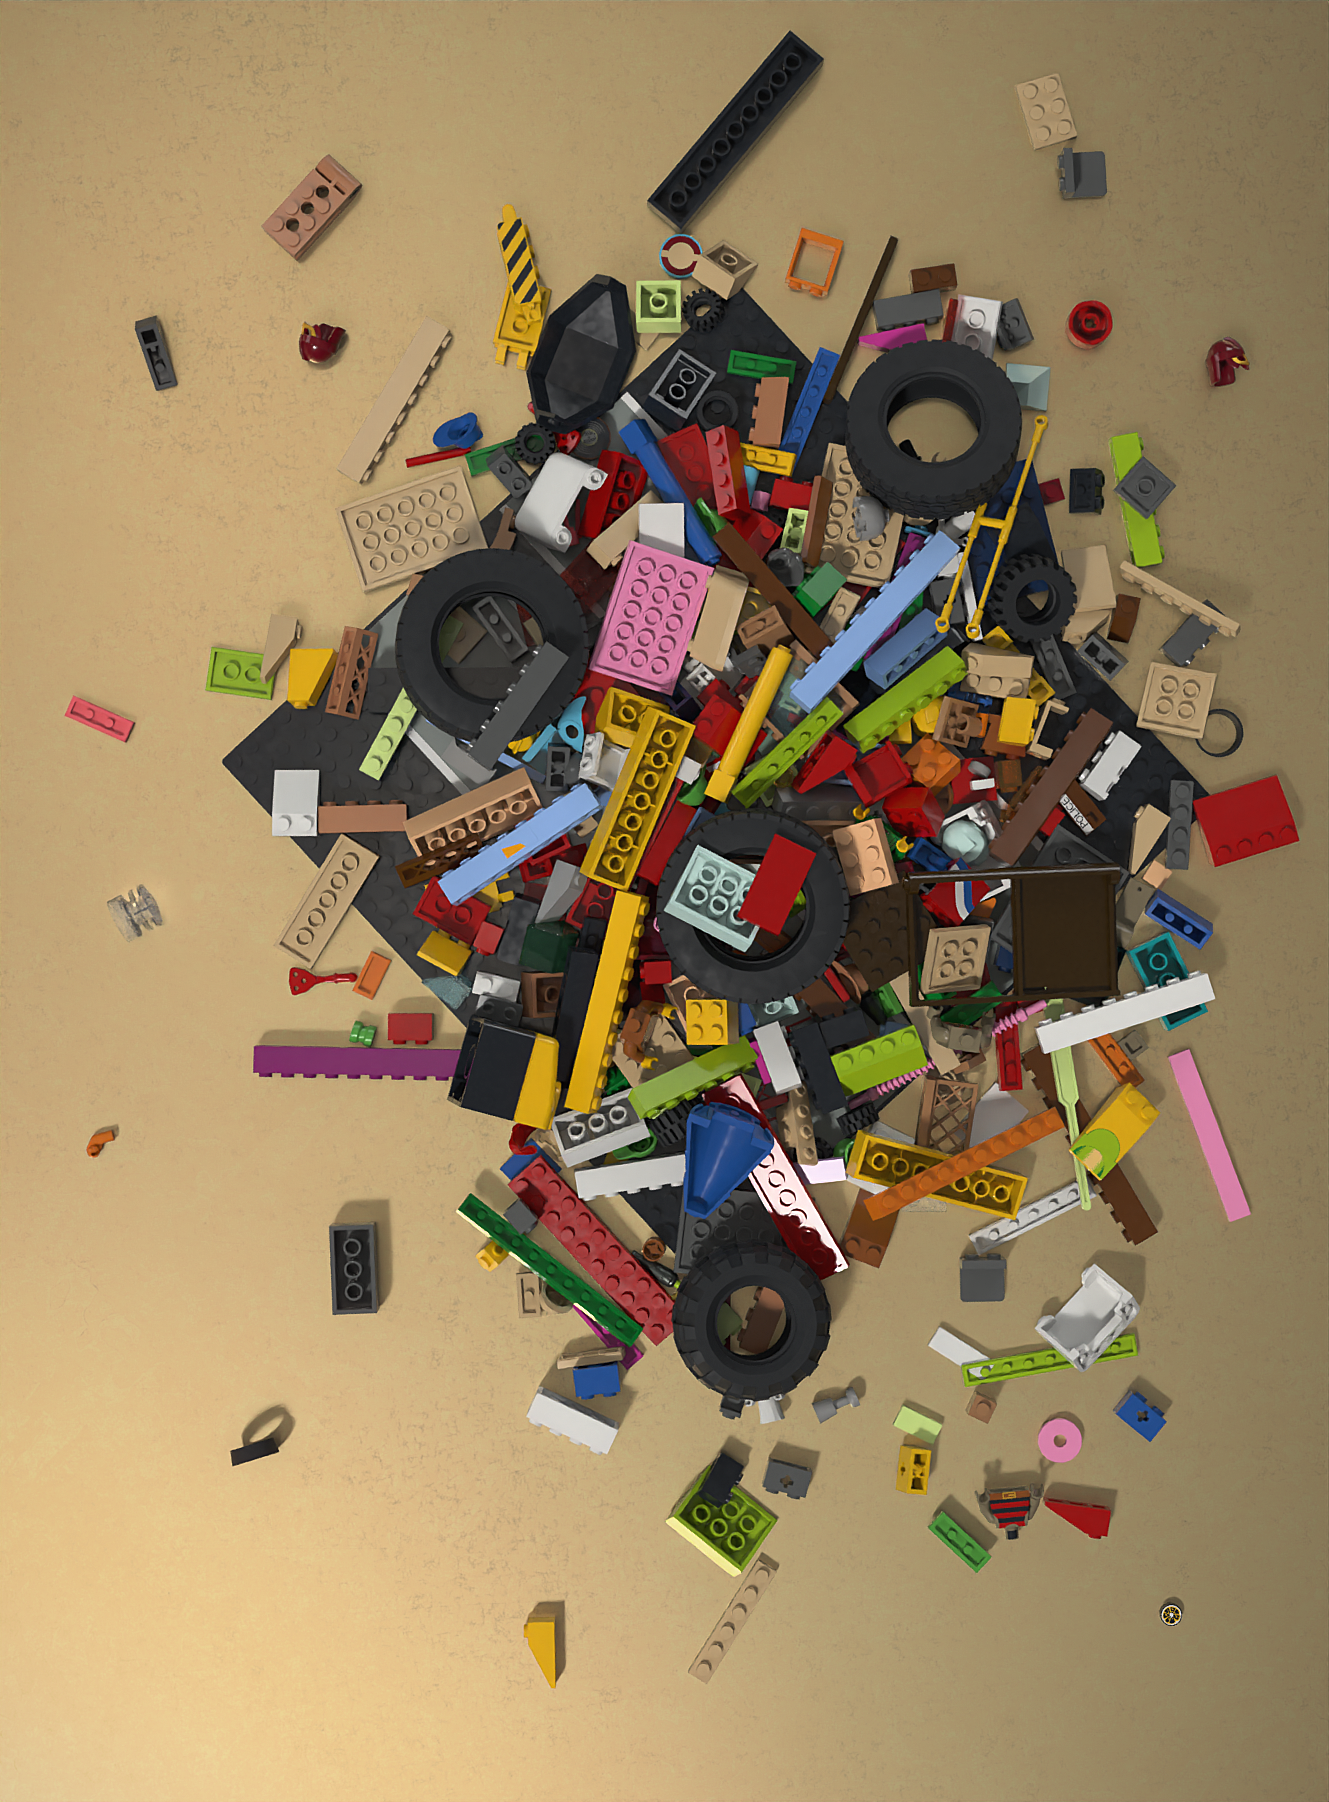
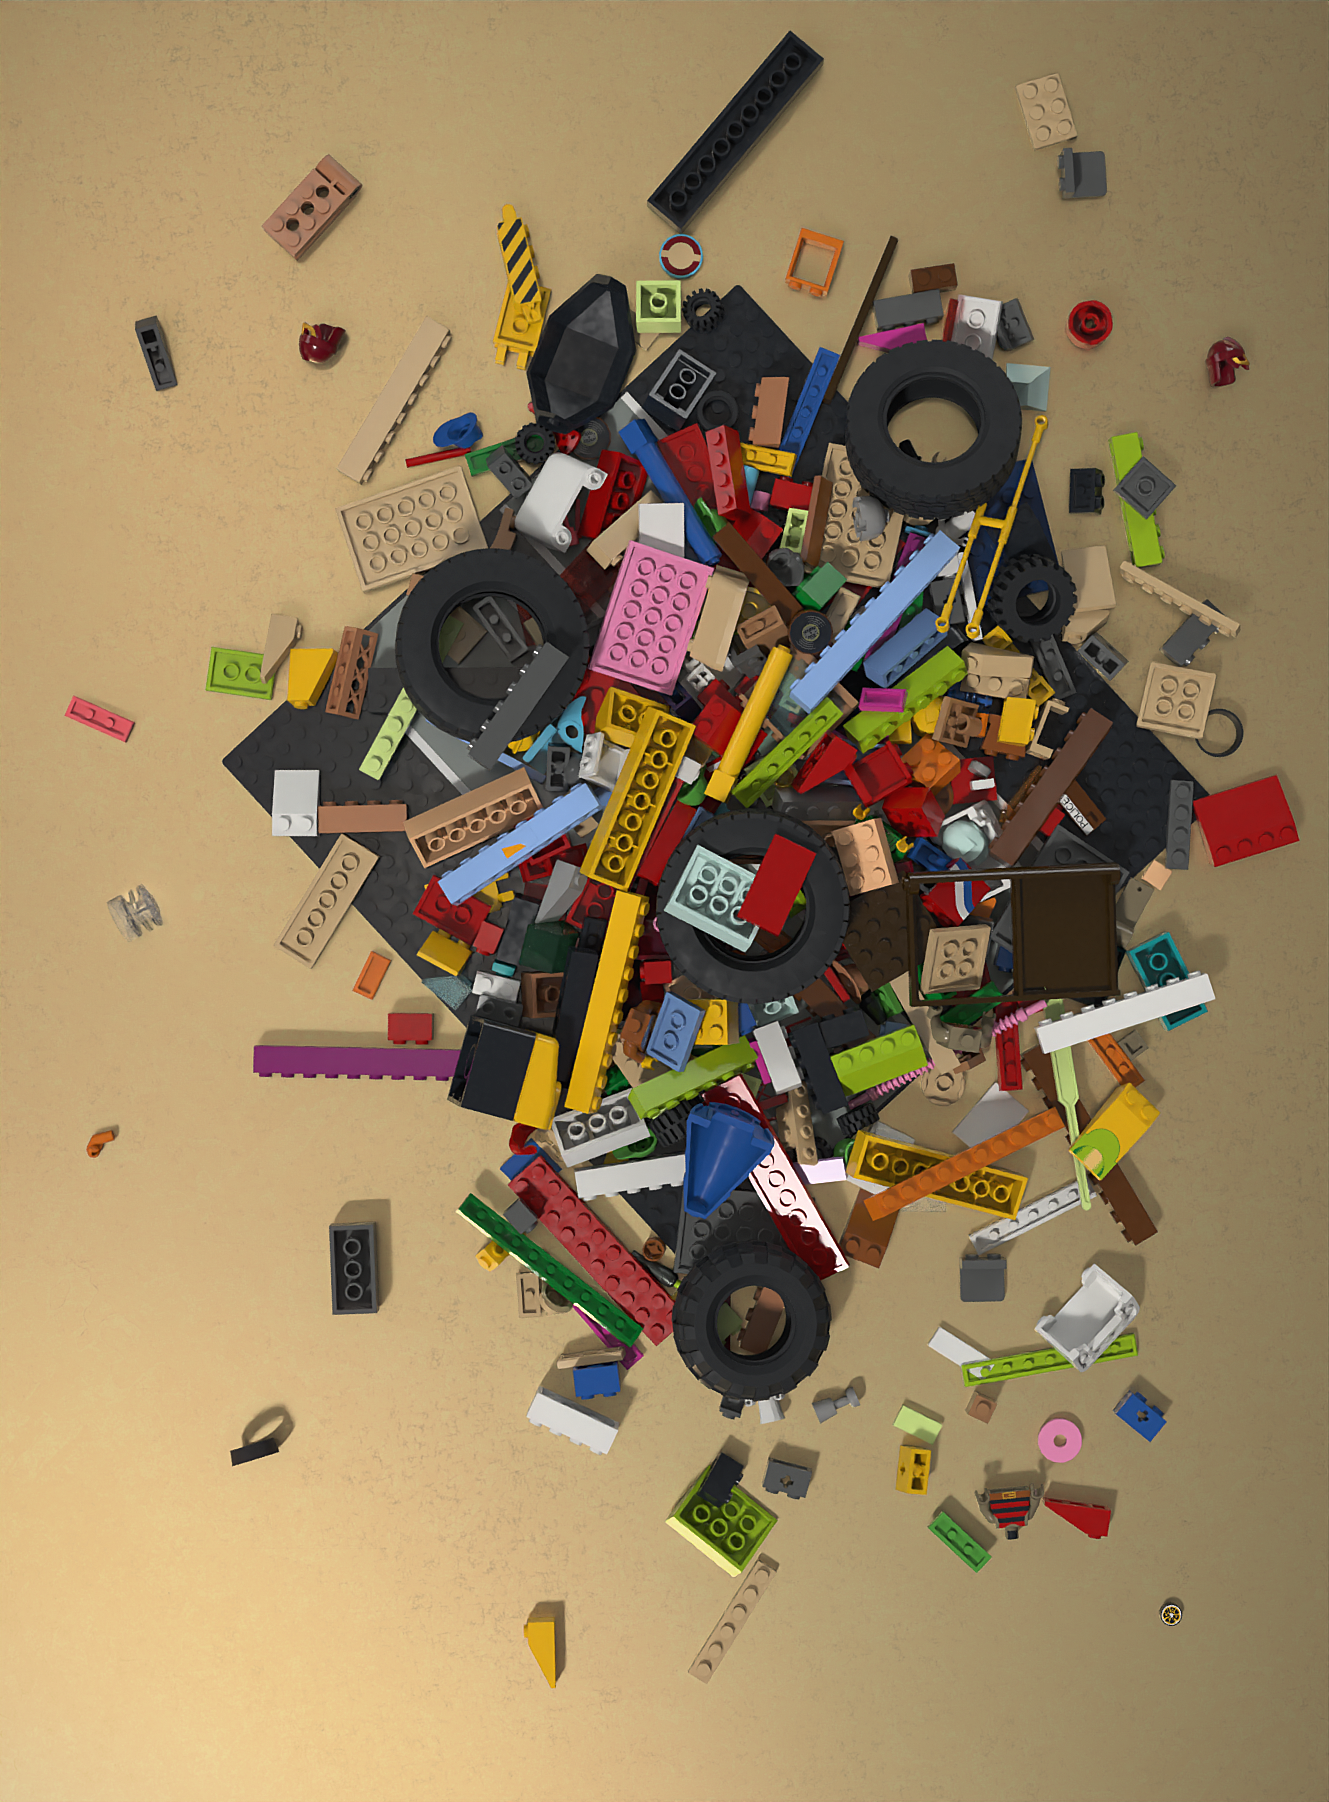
red piece [289,967,358,995] -> none
bright green wheel [349,1021,377,1048] -> none
reddish brown fence [395,832,484,888] -> none
light grey window [440,737,499,786] -> none
tan slope [692,240,758,300] -> none
green plate [727,350,796,385] -> none
medium nougat fence [914,1075,979,1154] -> none
clear orange brick [994,759,1023,793] -> none
dark red plate [1038,478,1065,506] -> none
white wedge [1078,731,1141,801] -> none
reddish brown slope [1106,594,1141,644] -> none
tan slope [1128,804,1171,874] -> none
blue brick [1145,889,1213,950] -> none
bright pink tile [1167,1049,1251,1222] -> none
none -> teal plate [491,957,517,977]
none -> medium blue plate [645,991,706,1072]
none -> black tile [787,609,833,655]
none -> dark pink tile [859,688,908,712]

